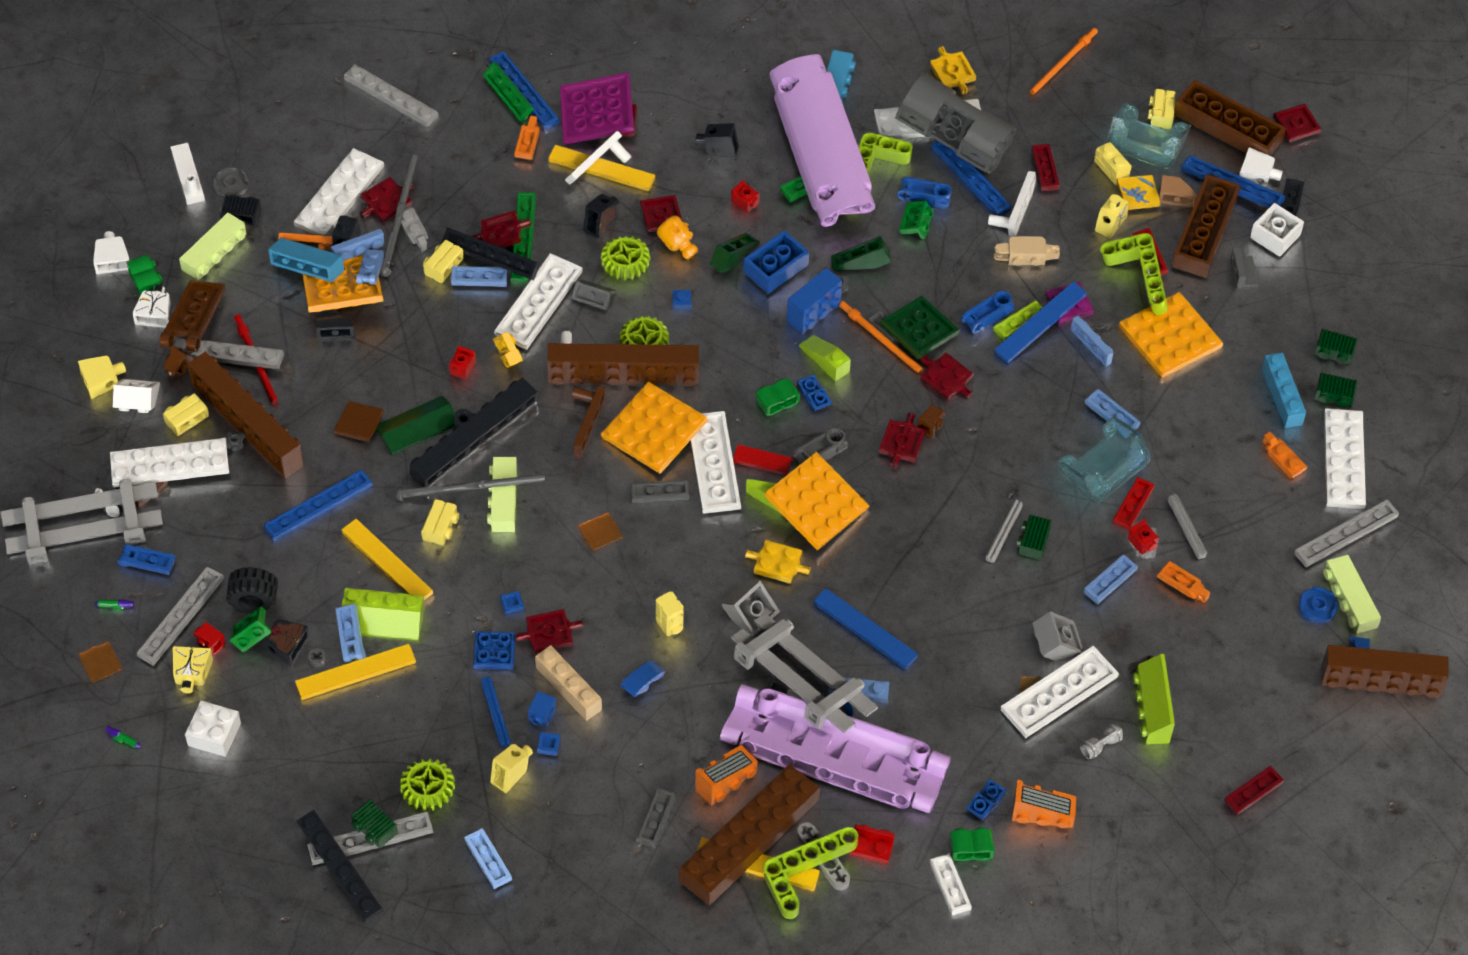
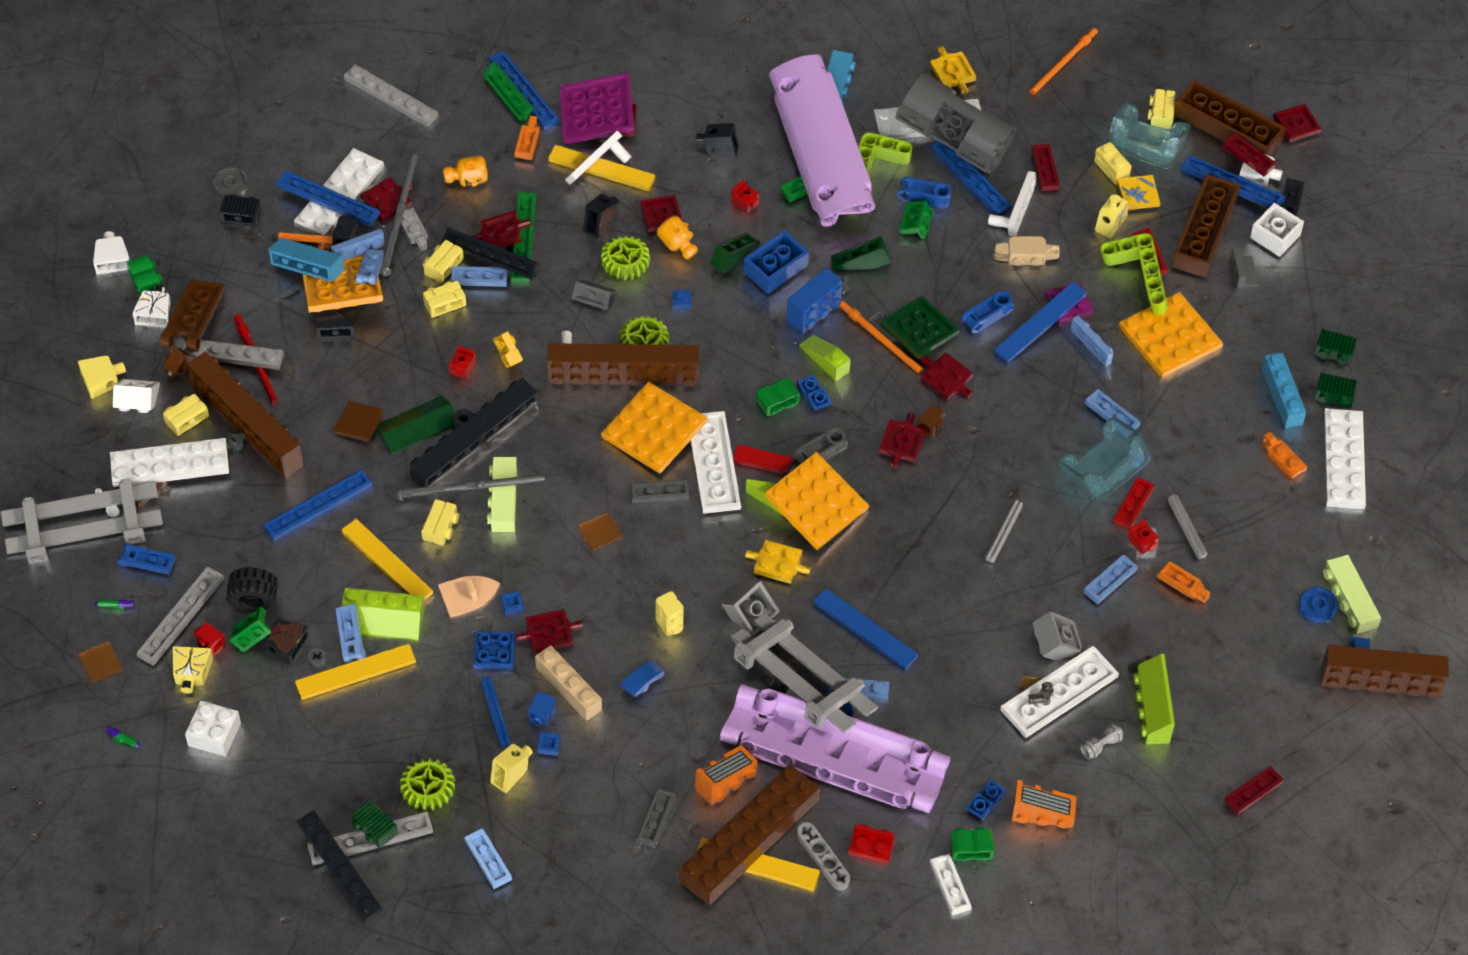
white piece [171,143,205,205] -> none
yellowish green brick [179,213,246,280] -> none
white plate [494,253,582,350] -> none
reddish brown piece [572,386,606,457] -> none
lime beam [764,827,858,919] -> none
lime tile [993,300,1043,341] -> none
dark green brick [1016,514,1052,560] -> none
medium nougat slope [1159,175,1197,207] -> none
light grey plate [1294,500,1399,567] -> none
none -> blue tile [276,170,380,227]
none -> light yellow brick [423,280,466,318]
none -> light nougat shield [438,576,500,617]
none -> light orange piece [443,155,488,187]
none -> clear smoke arm [1028,682,1054,704]
none -> dark red plate [1222,133,1276,177]

